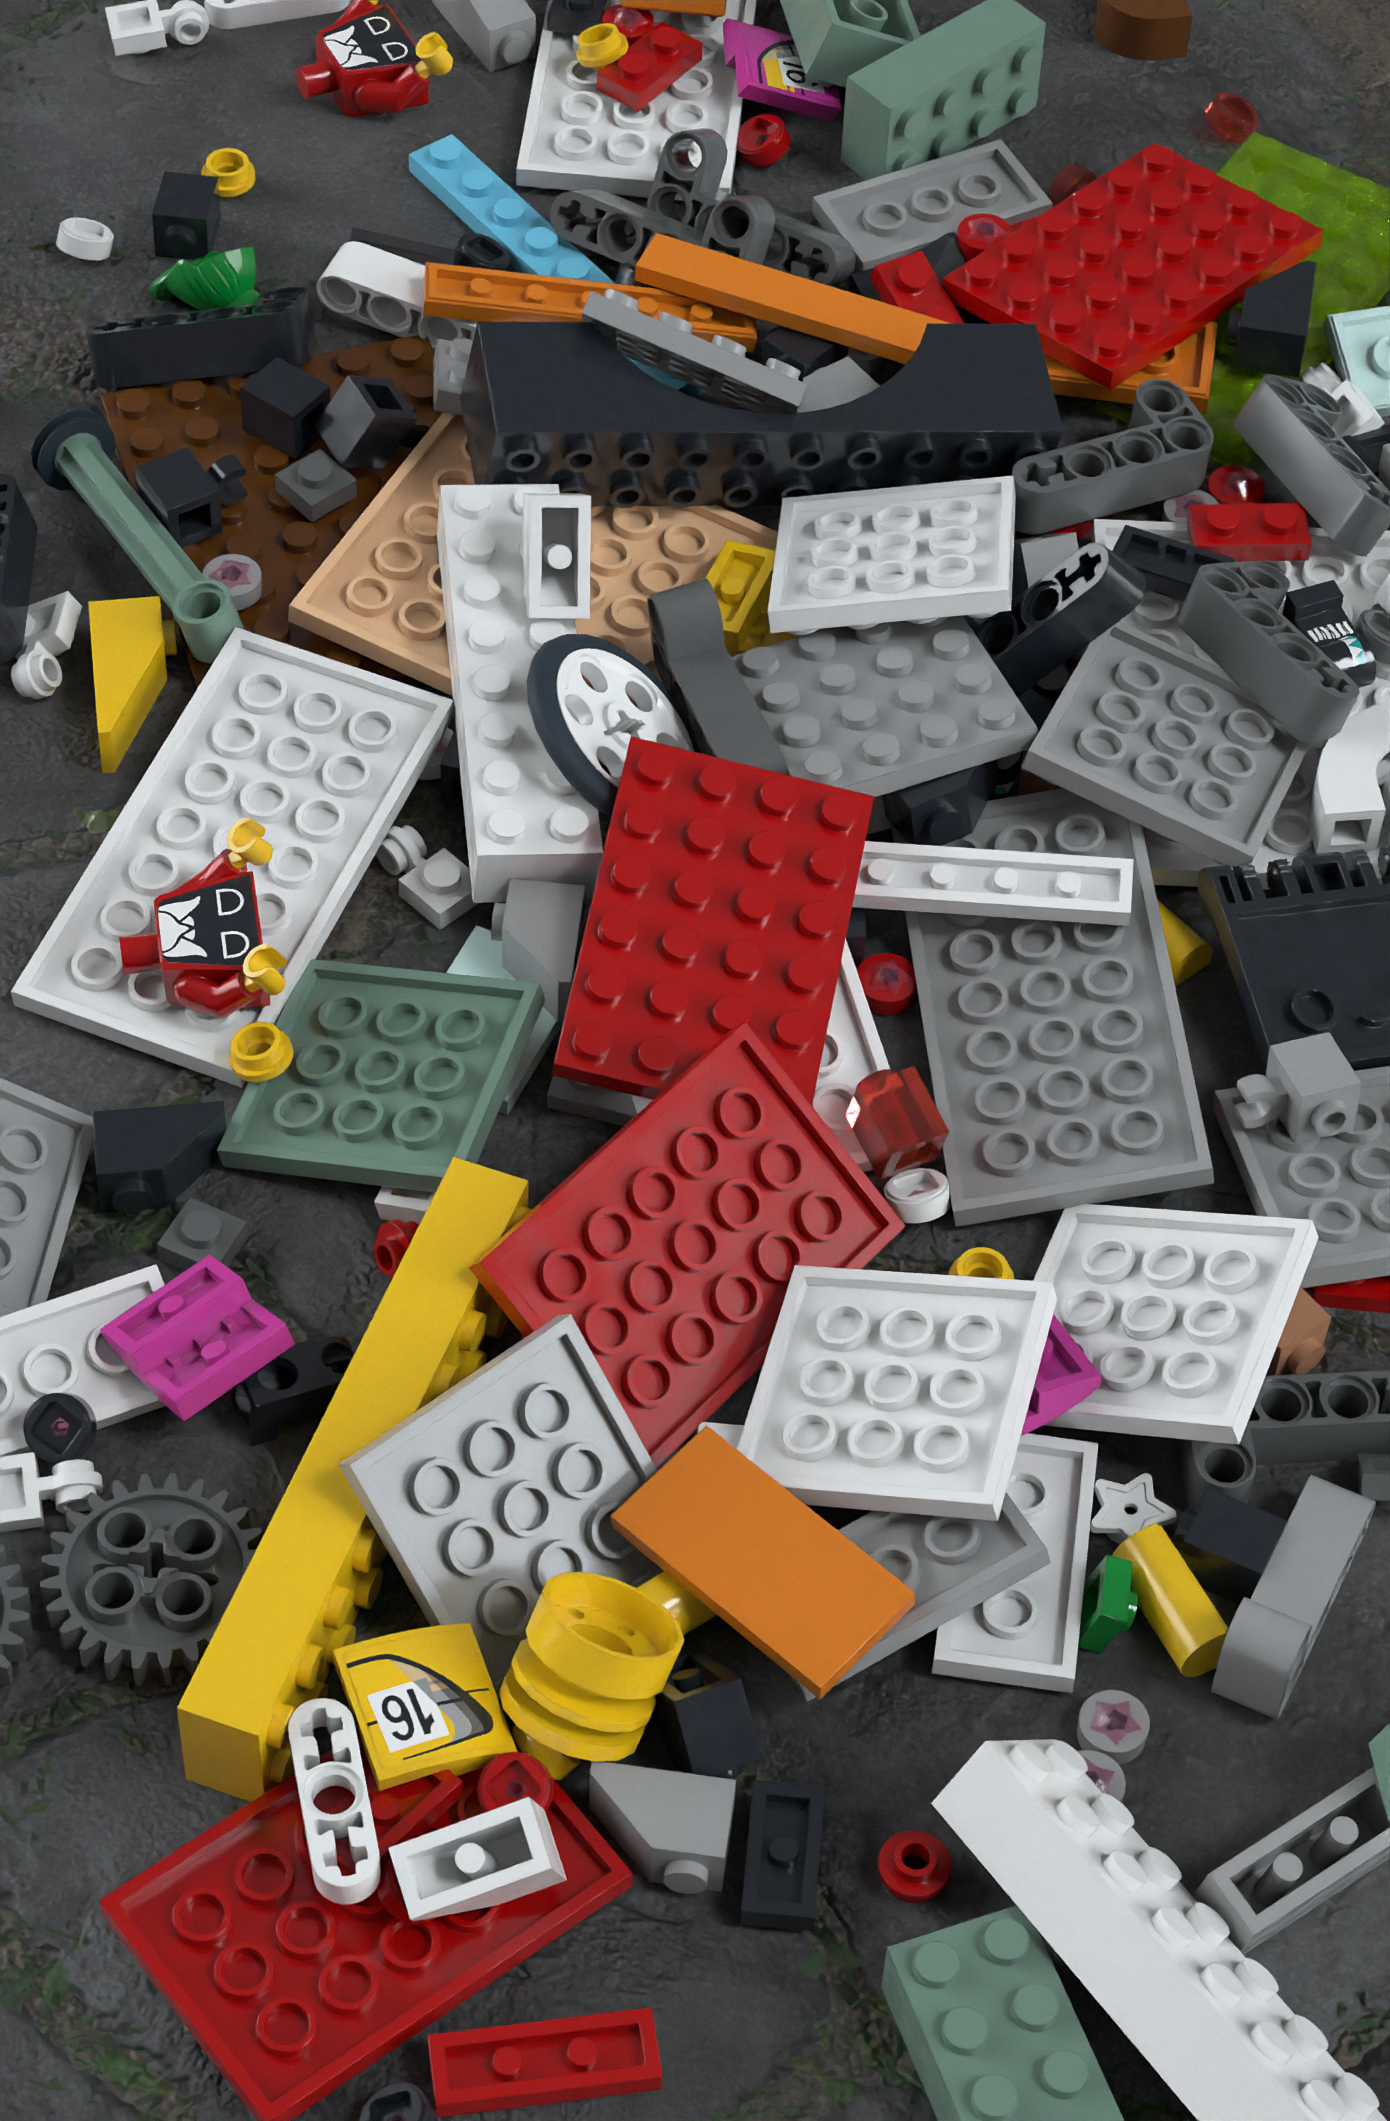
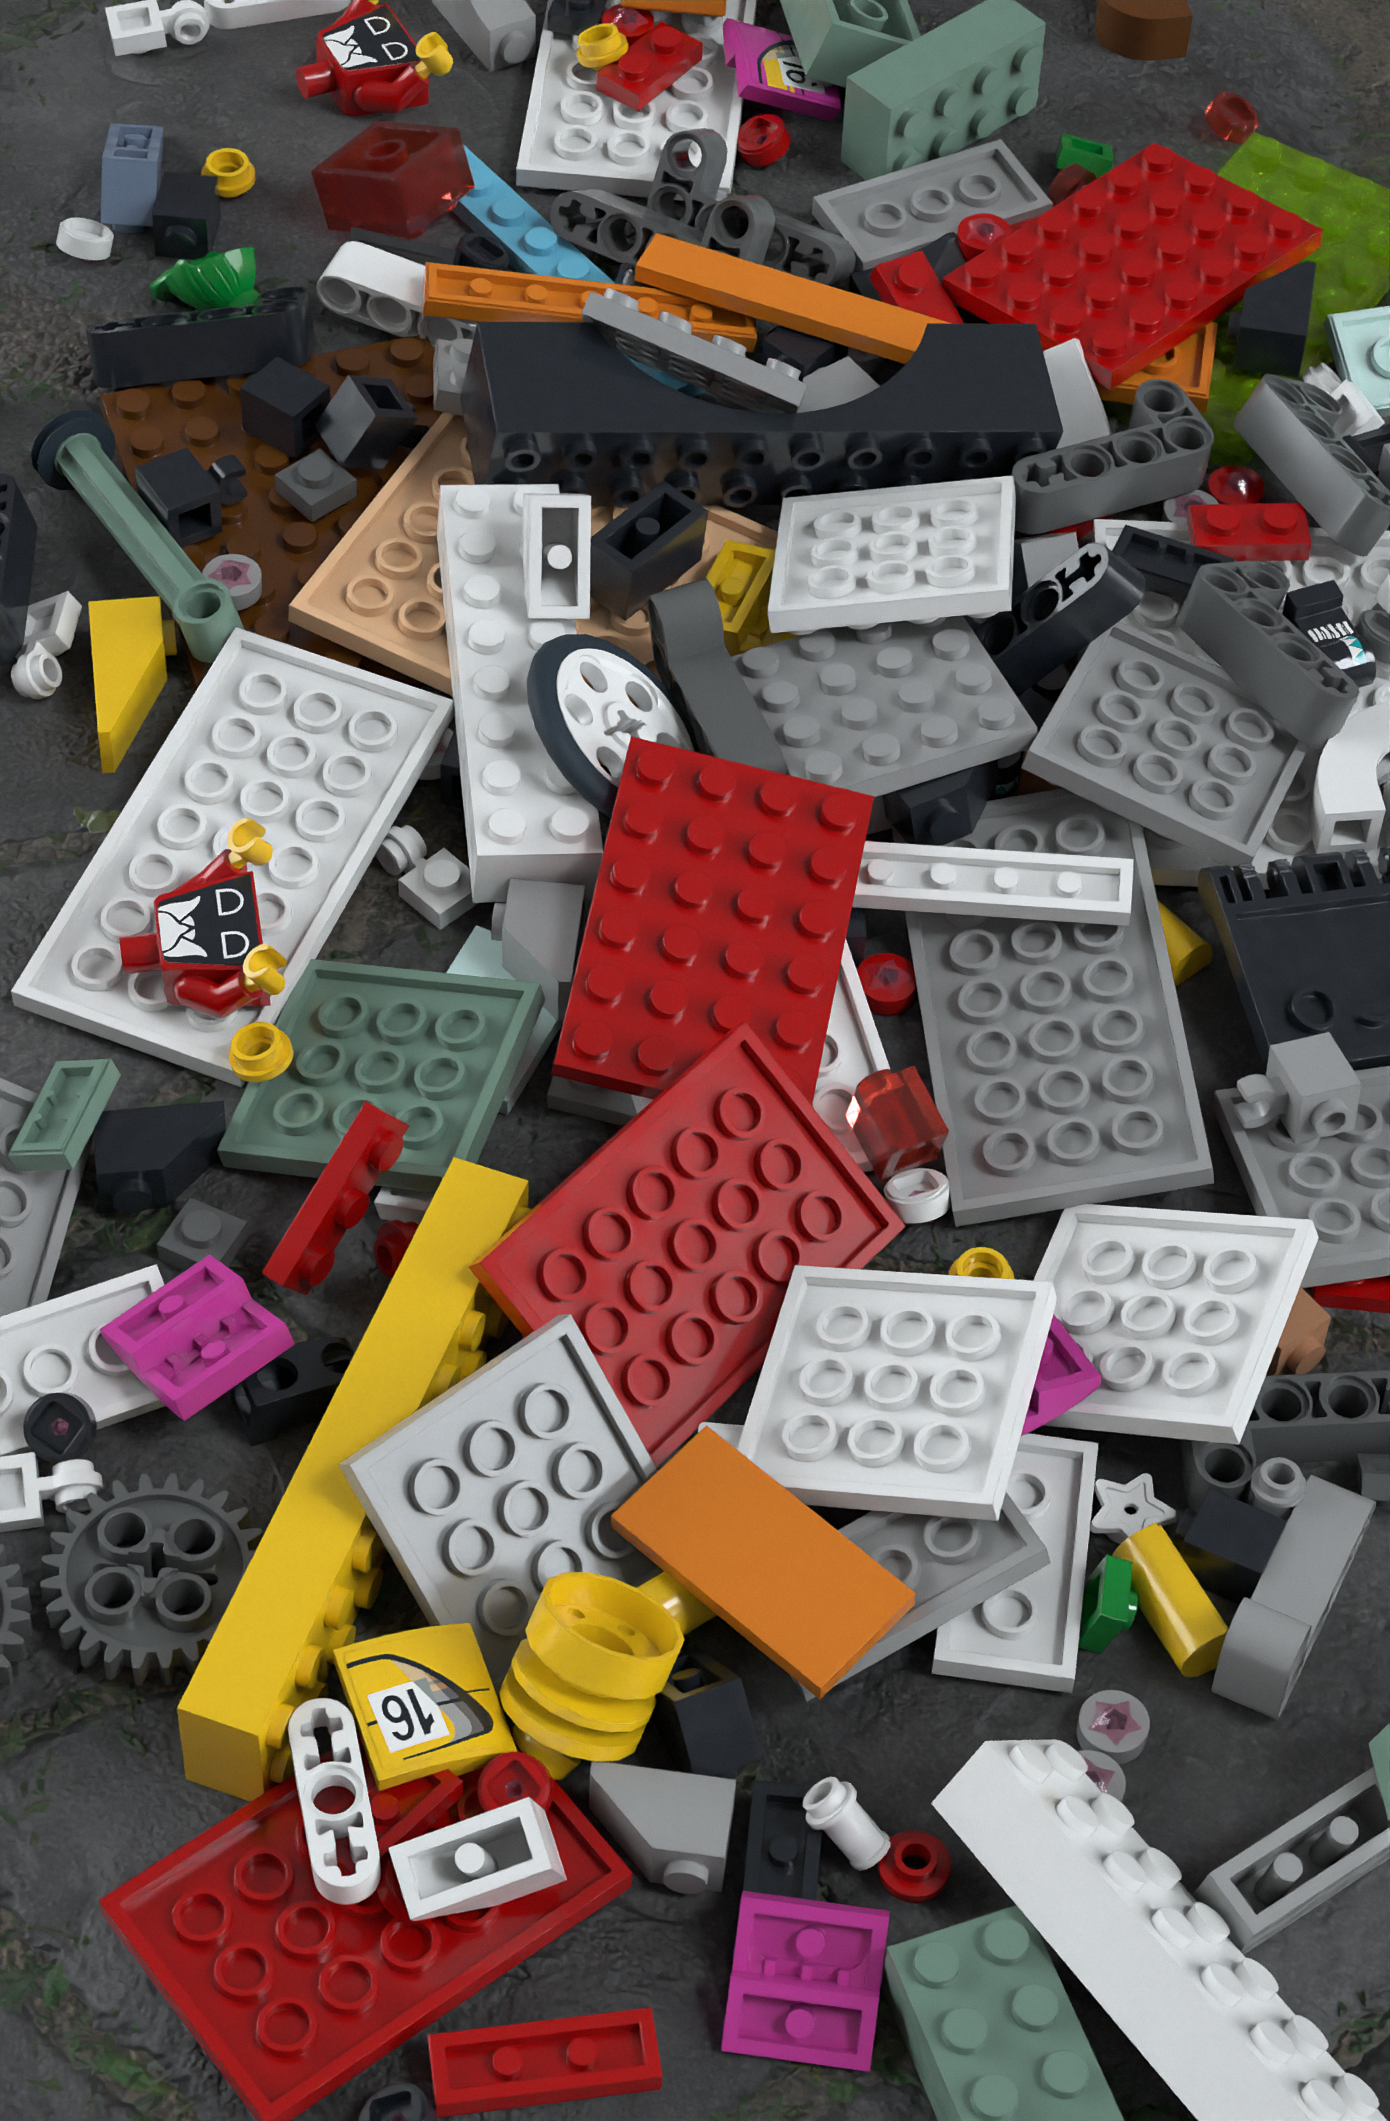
none -> sand green plate [8,1059,121,1172]
none -> sand blue slope [100,123,164,233]
none -> red plate [262,1101,410,1295]
none -> clear red brick [311,121,475,240]
none -> black brick [590,480,709,621]
none -> dark pink slope [721,1891,890,2072]
none -> white pin [803,1777,891,1871]
none -> white tile [1043,338,1113,449]
none -> green plate [1055,133,1114,183]
none -> light grey pin [1251,1457,1306,1524]

